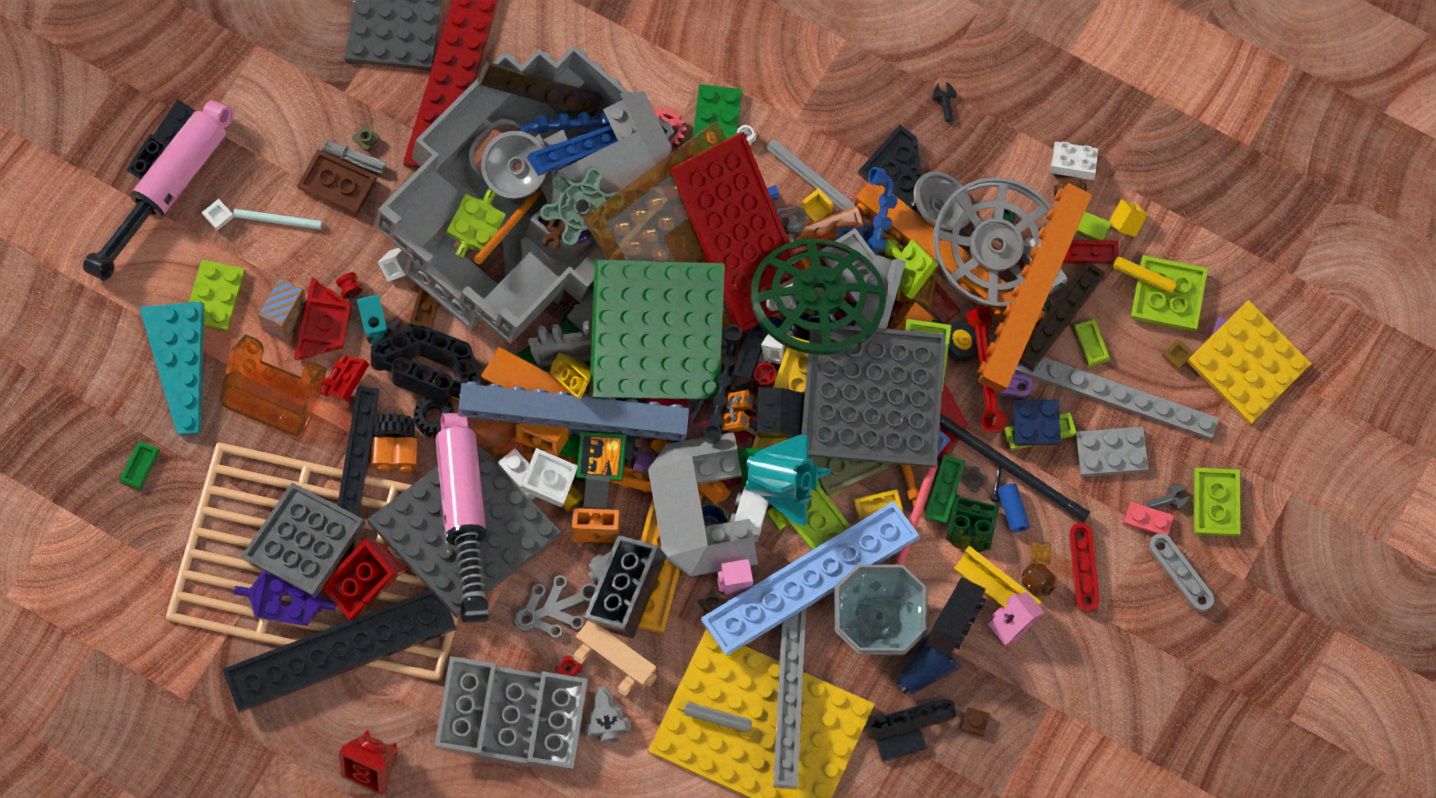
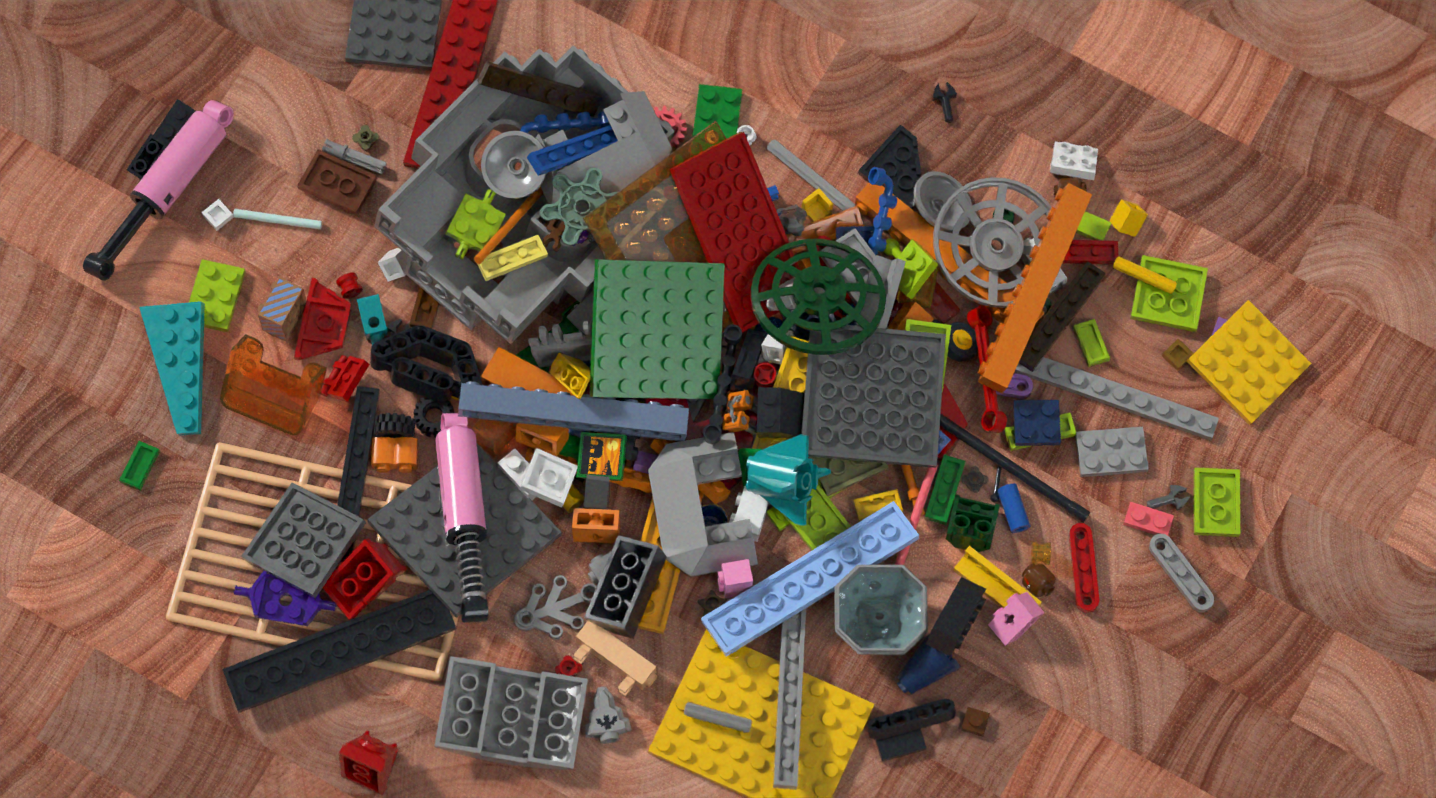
none -> light yellow plate [477,235,548,281]

